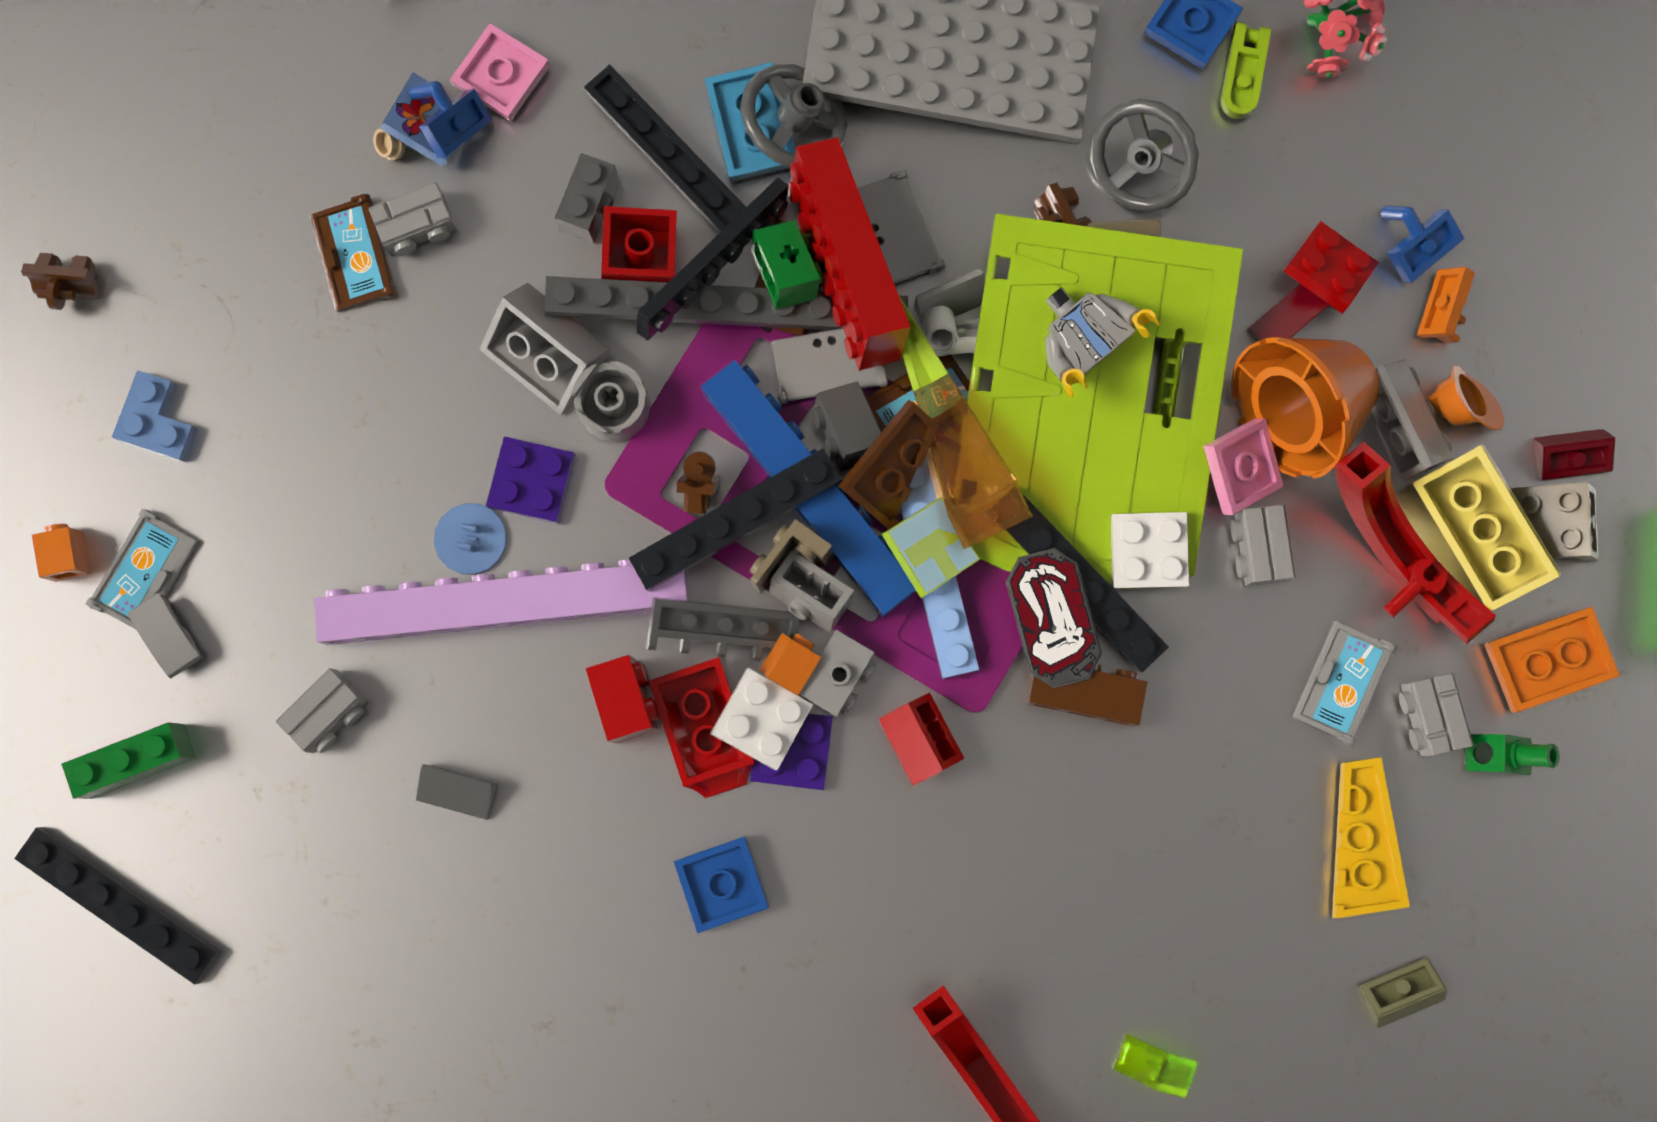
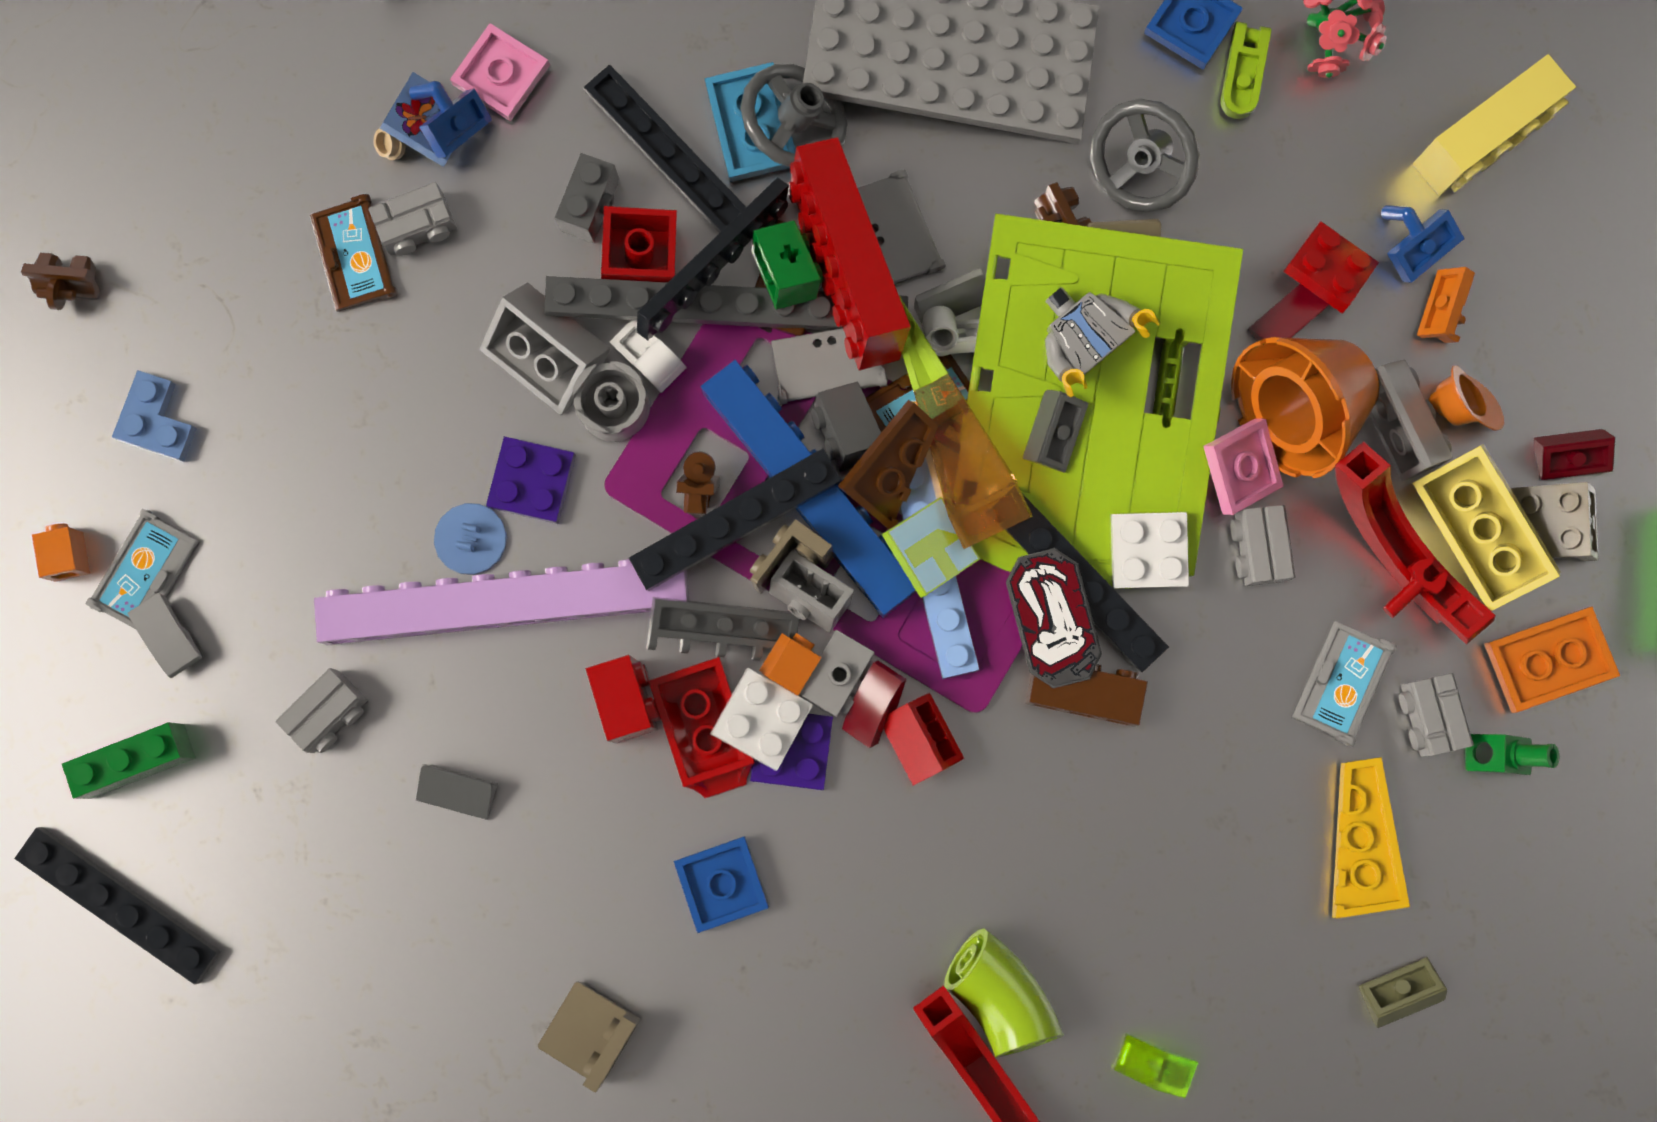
none -> dark tan bracket [538,981,641,1093]
none -> white plate [609,320,687,393]
none -> dark red slope [842,660,907,748]
none -> lime brick [944,928,1064,1058]
none -> dark grey slope [1023,390,1089,473]
none -> light yellow brick [1413,54,1576,196]

